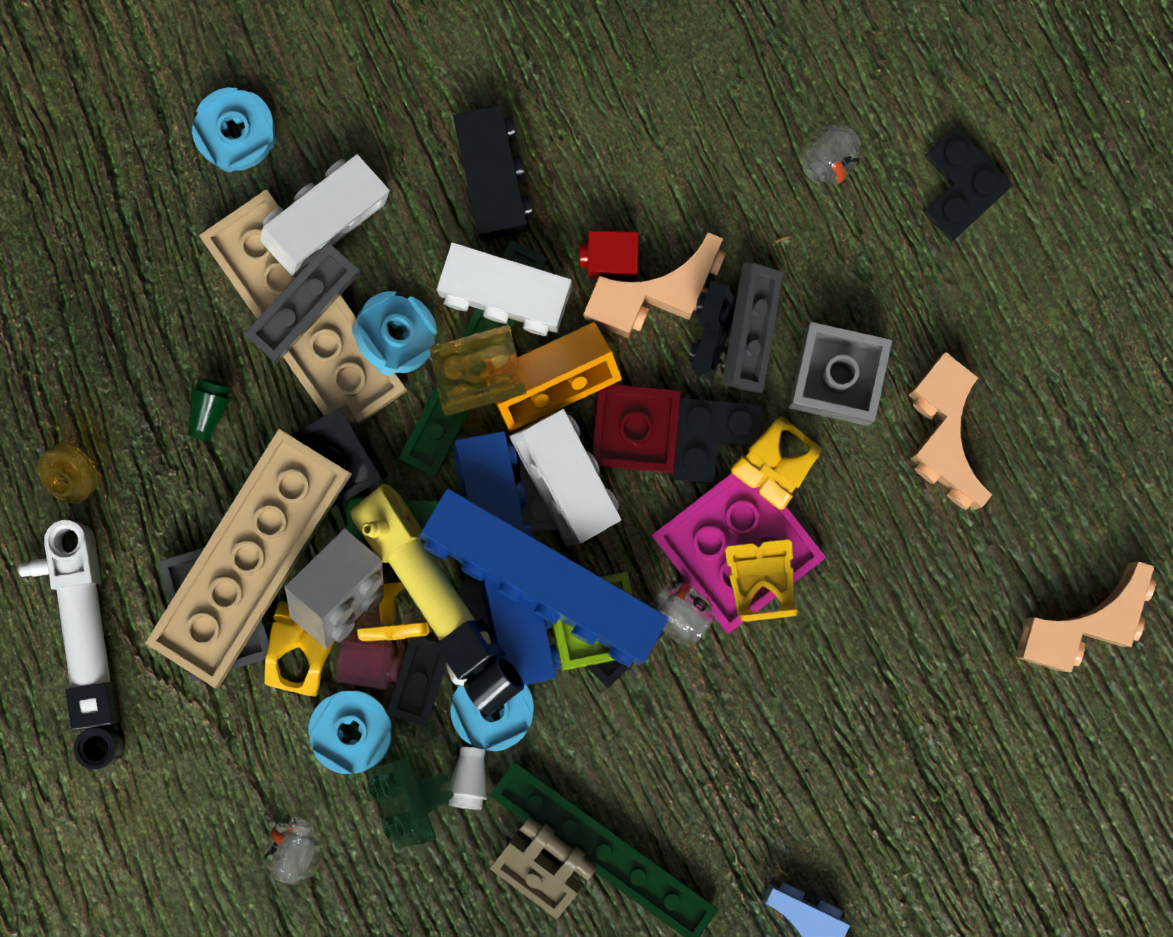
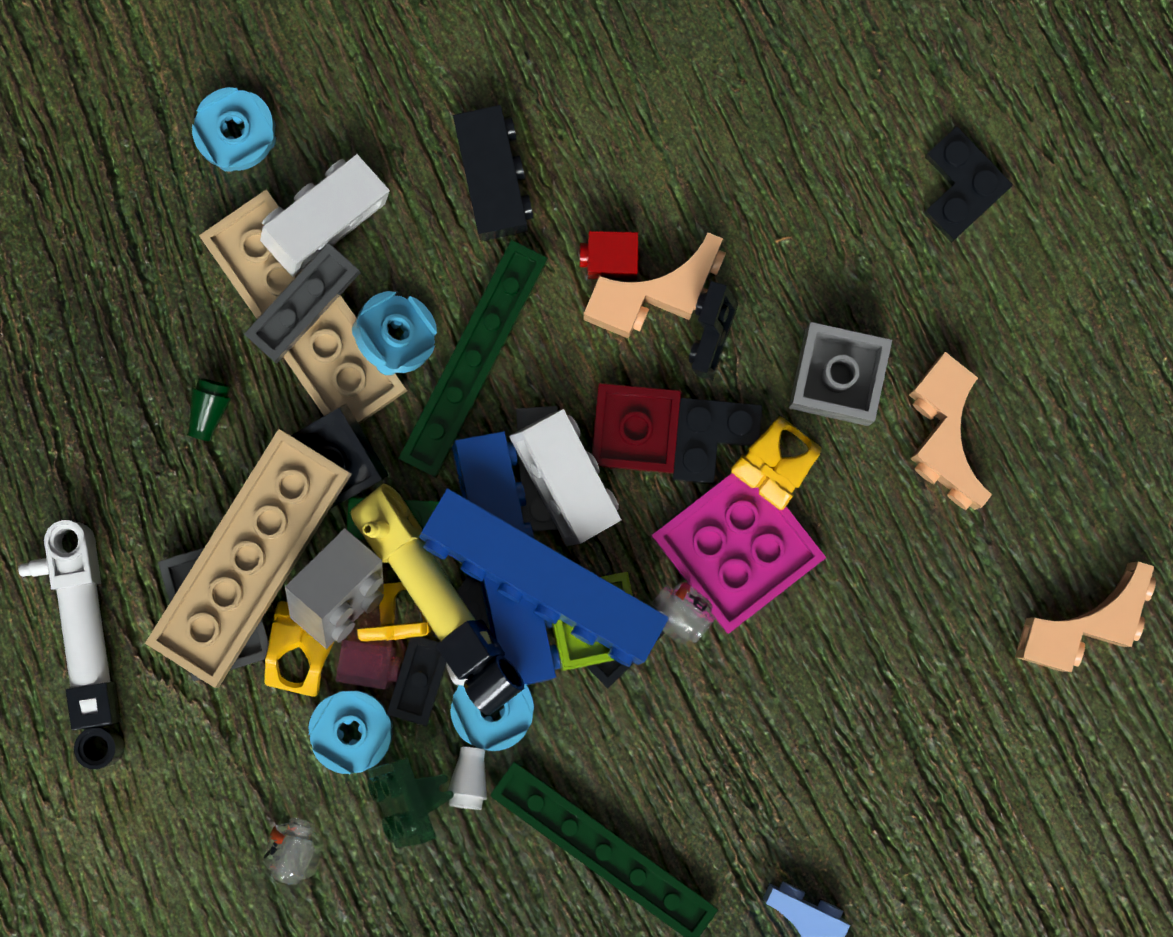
clear yellow plate [37,444,98,503] -> none
clear yellow plate [429,325,527,416] -> none
white brick [437,243,572,336] -> none
light orange brick [482,322,622,432] -> none
dark tan plate [490,816,597,919] -> none
dark grey plate [722,263,783,393] -> none
yellow piece [725,539,798,622] -> none
clear head [801,124,862,185] -> none

